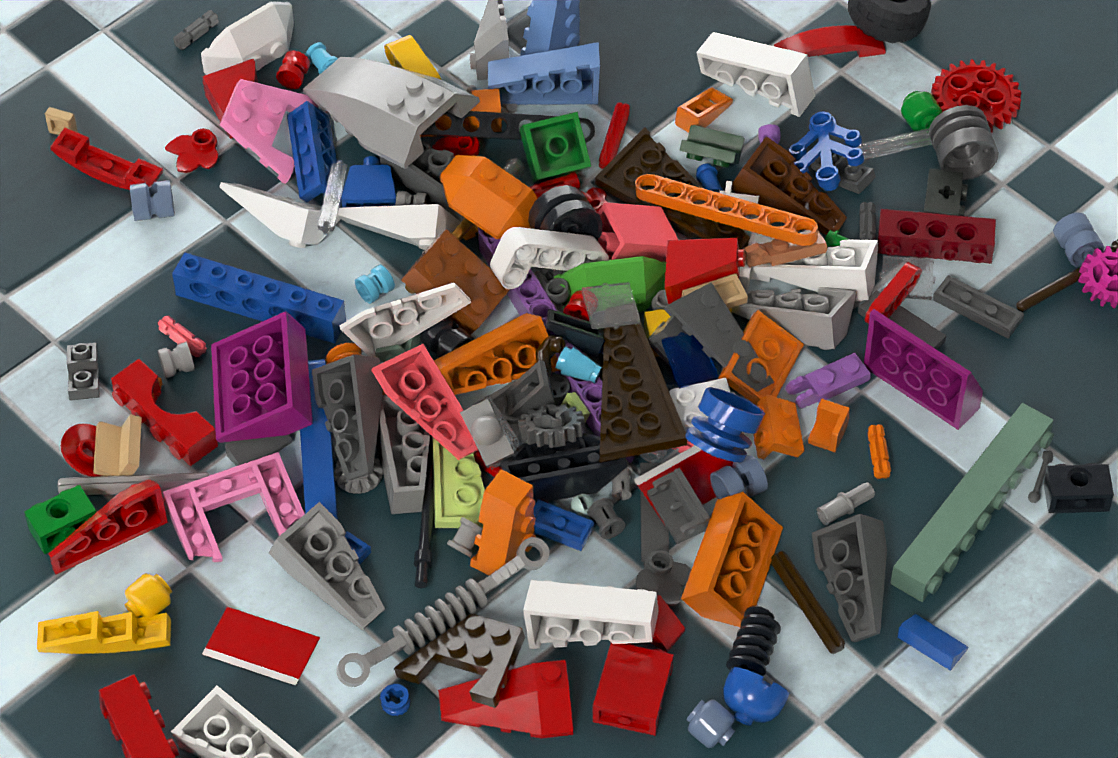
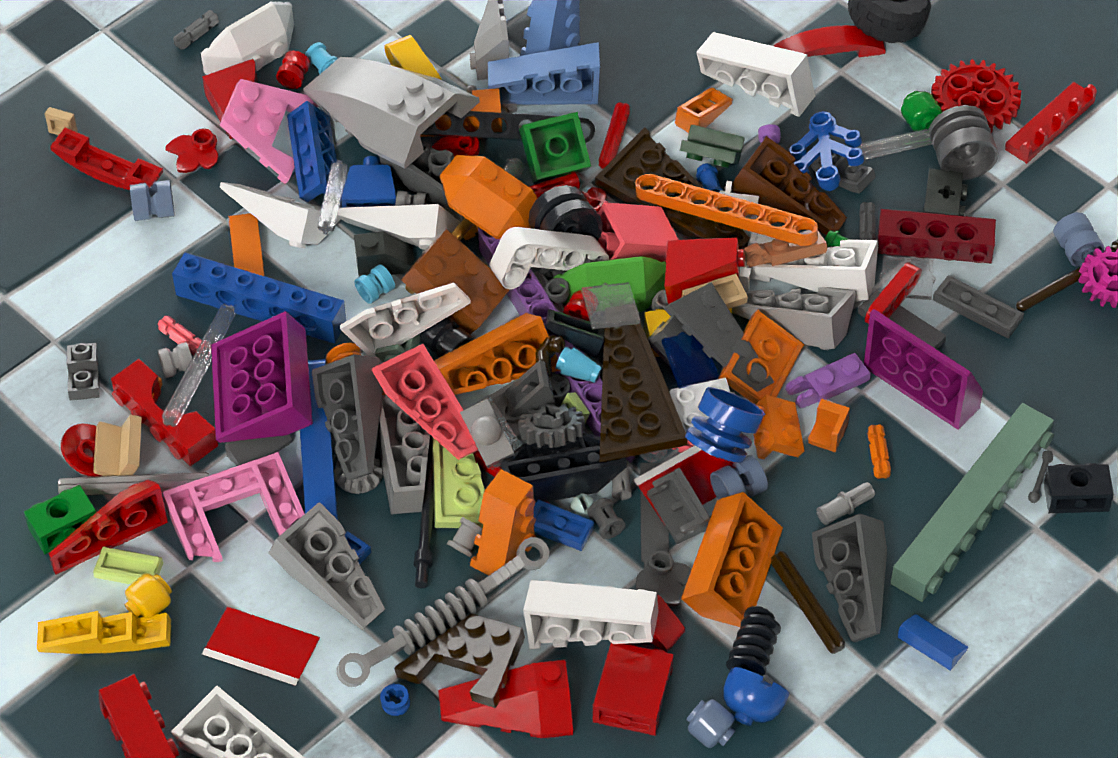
none -> yellowish green tile [93,547,163,584]
none -> clear axle [162,304,236,427]
none -> orange tile [229,213,265,276]
none -> pearl dark grey slope [354,232,415,277]
none -> red hinge [1005,82,1097,164]

